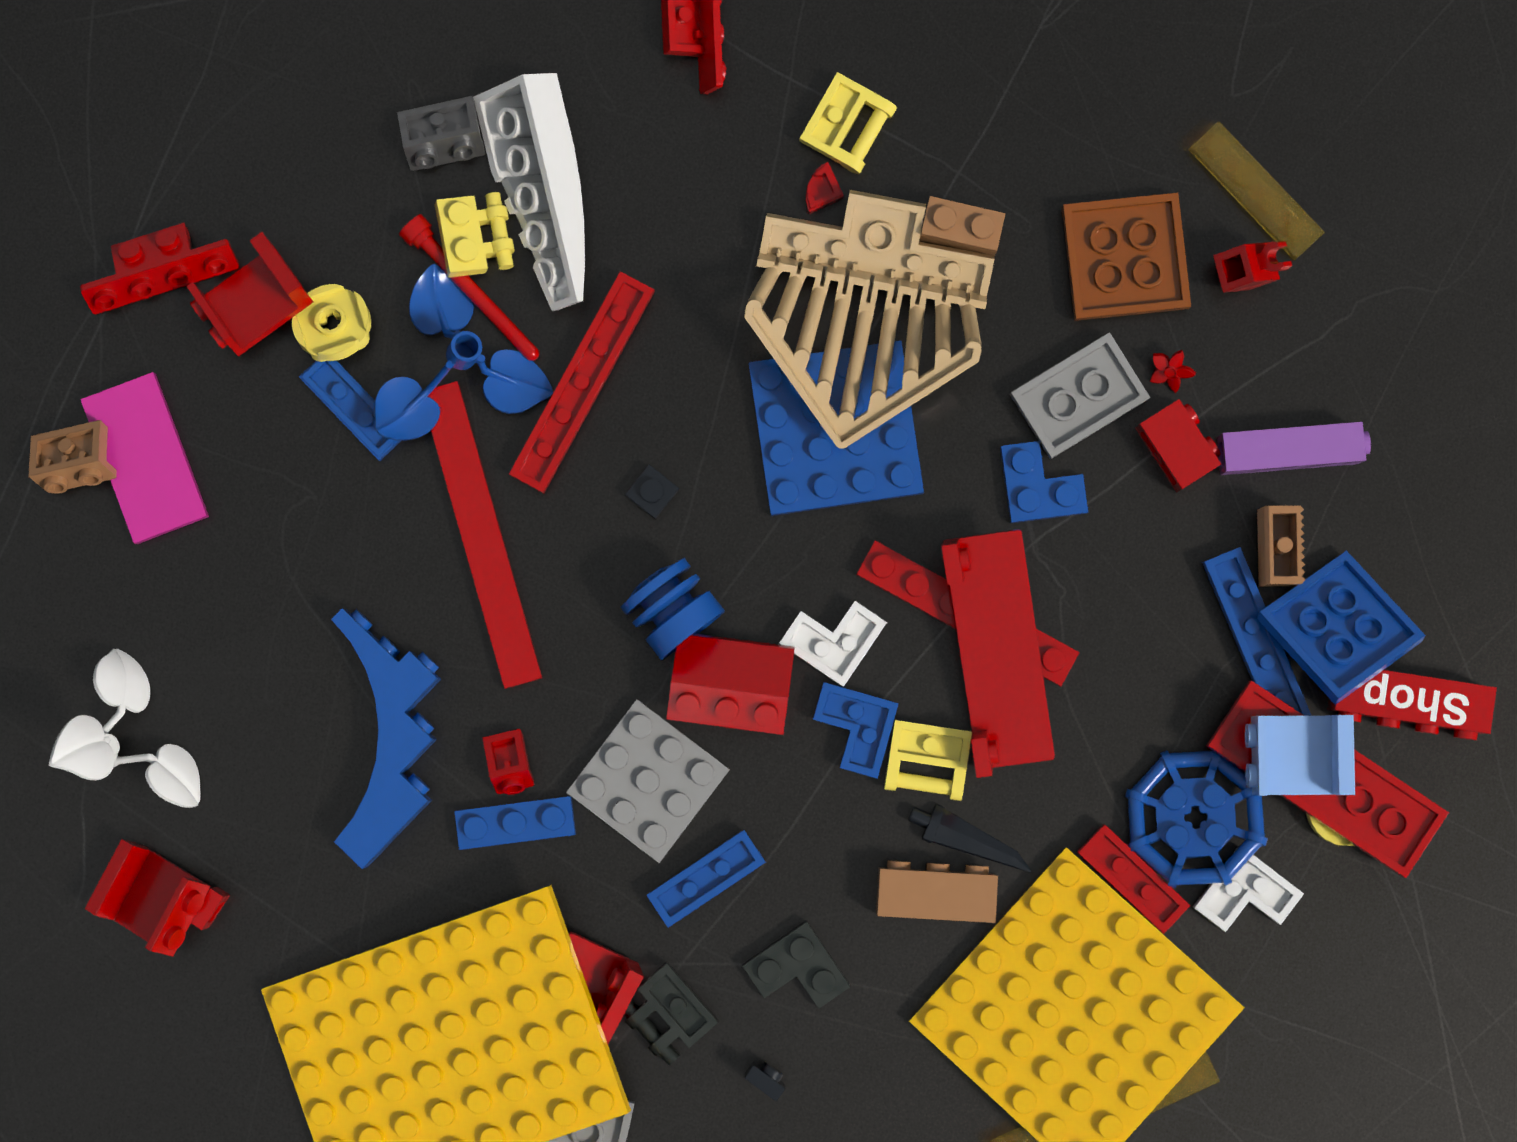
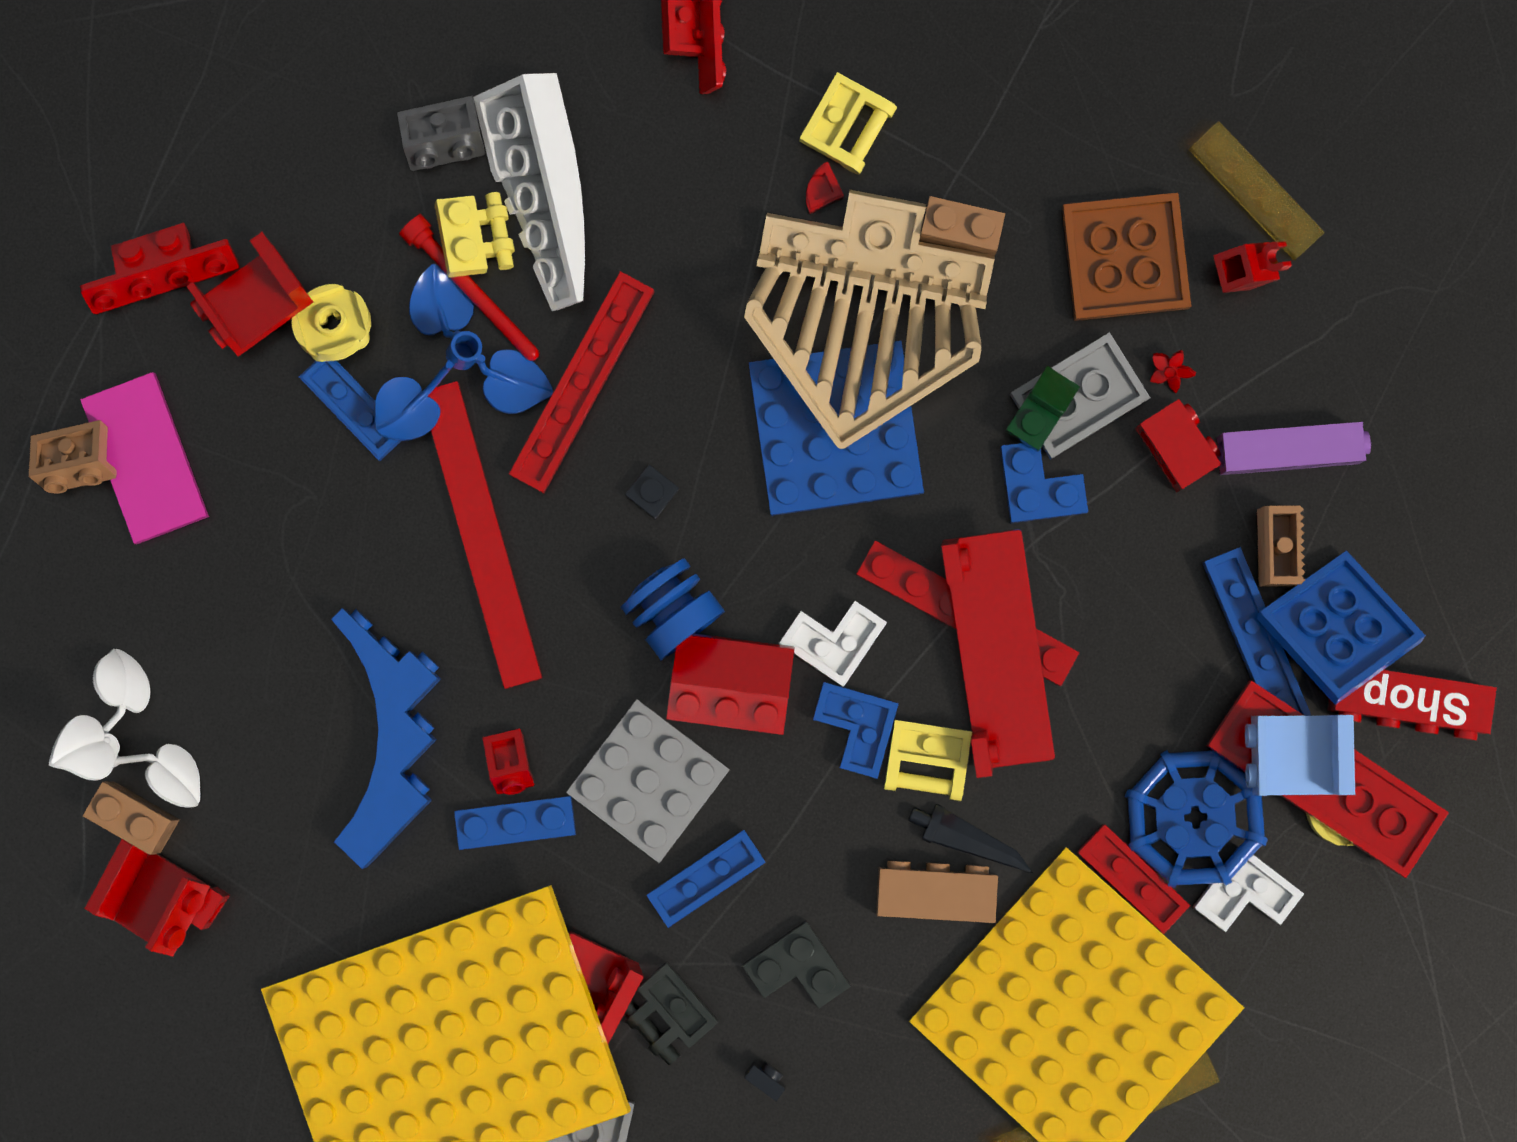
none -> medium nougat brick [83,781,180,855]
none -> dark green slope [1005,366,1080,452]

